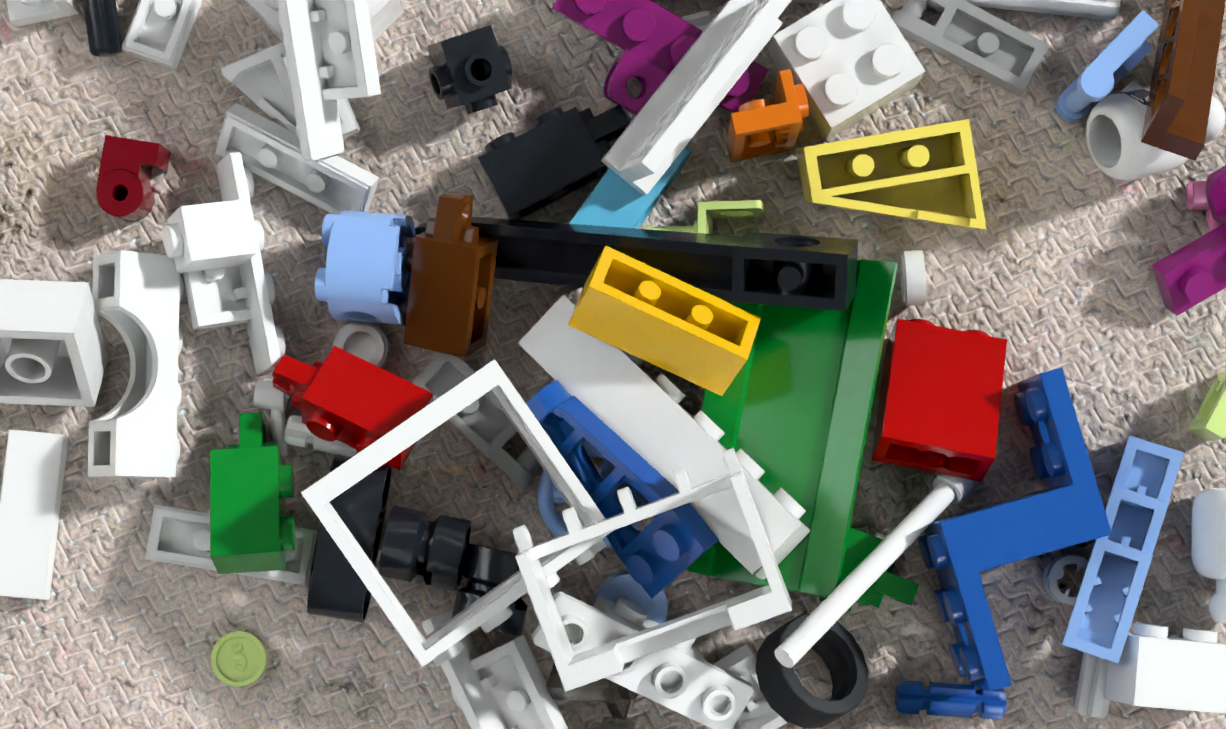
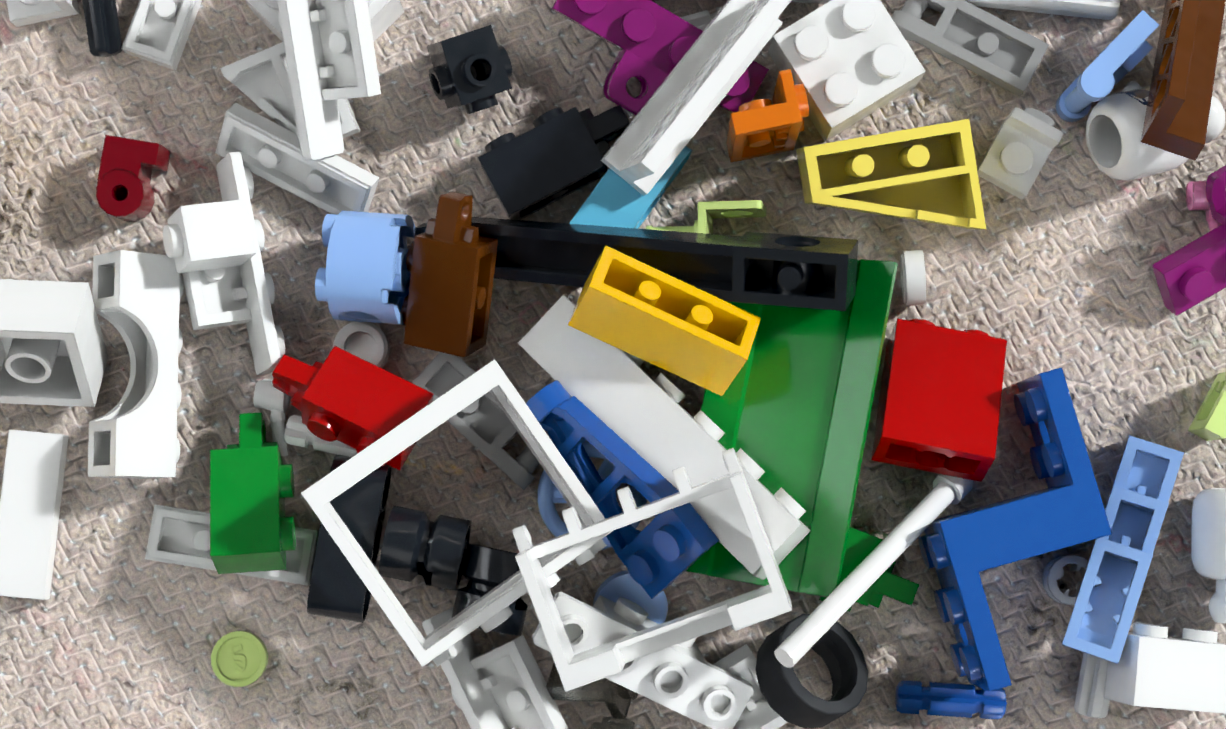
none -> white bracket [977,107,1064,200]

